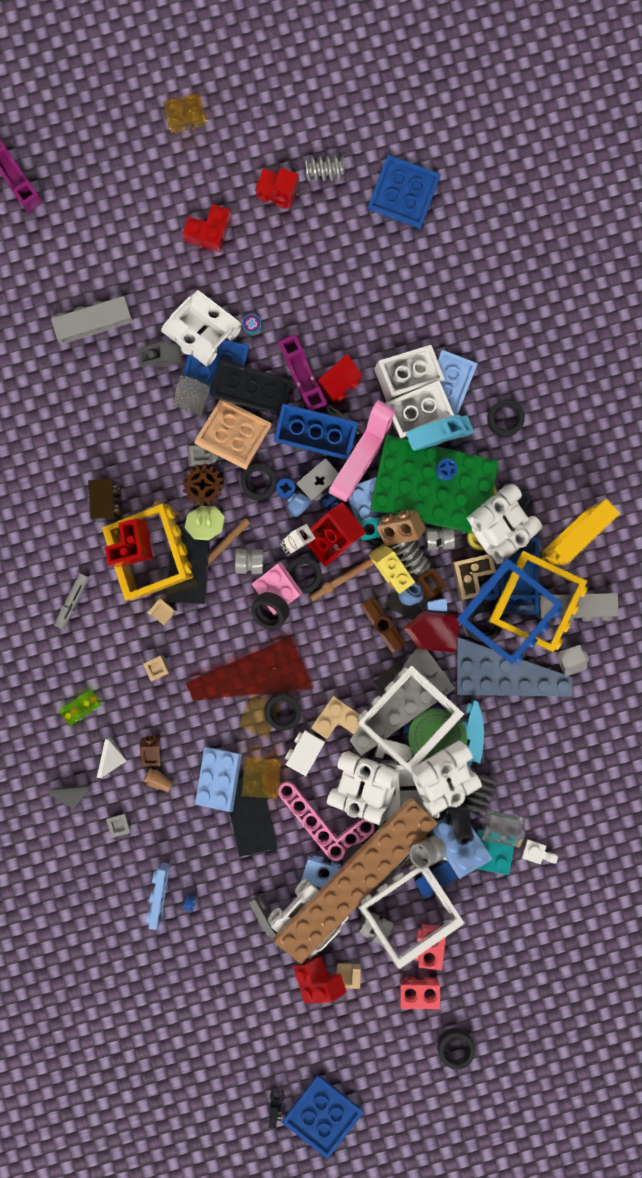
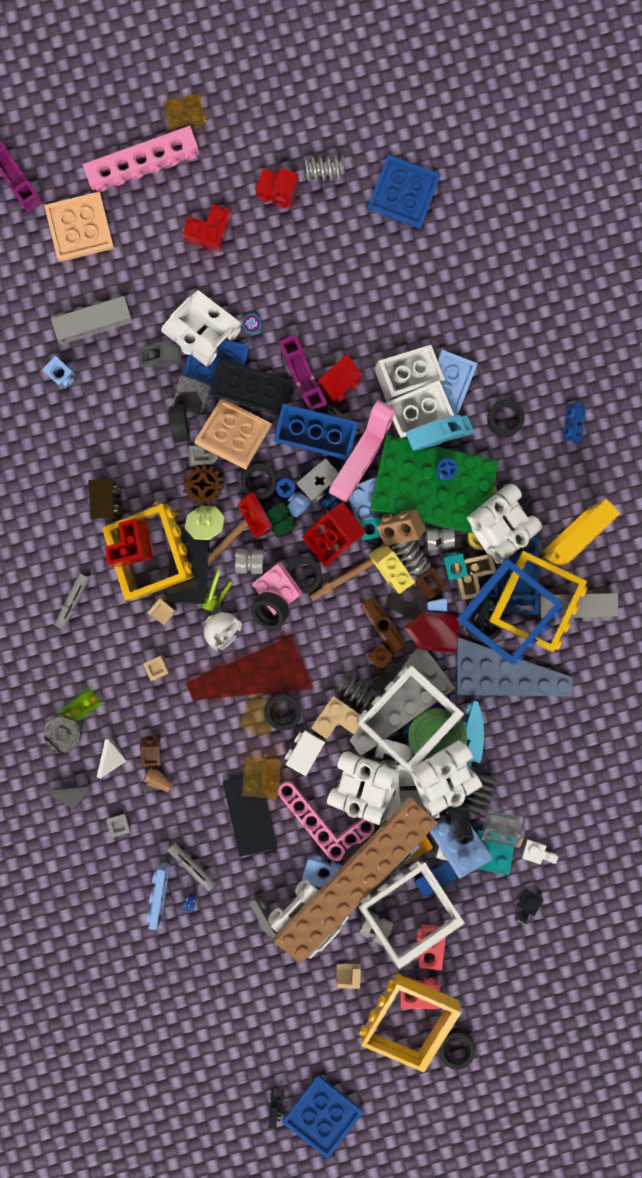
light blue plate [195,747,242,812] -> none
white leg [279,524,316,556] -> none
red brick [293,956,347,1004] -> none
medium blue cone [398,582,423,606] -> none
light grey wheel [410,836,446,869] -> none
light grey brick [558,645,589,677] -> none
none -> light blue brick [42,356,76,389]
none -> clear smoke tile [43,715,82,753]
none -> light nougat plate [44,191,114,262]
none -> bright pink brick [82,126,199,192]
none -> light grey pin [167,842,216,892]
none -> black tyre [169,404,190,443]
none -> lime plant [200,569,232,612]
none -> white cylinder [204,612,242,651]
none -> red bracket [237,493,272,538]
none -> dark green wheel [265,502,298,538]
none -> dark grey piece [337,674,381,711]
none -> yellow window [359,973,461,1072]
none -> reddish brown window [367,643,395,671]
none -> teal bracket [442,552,468,580]
none -> black plate [473,595,497,631]
none -> black plate [515,889,544,926]
none -> blue hinge [563,402,586,443]

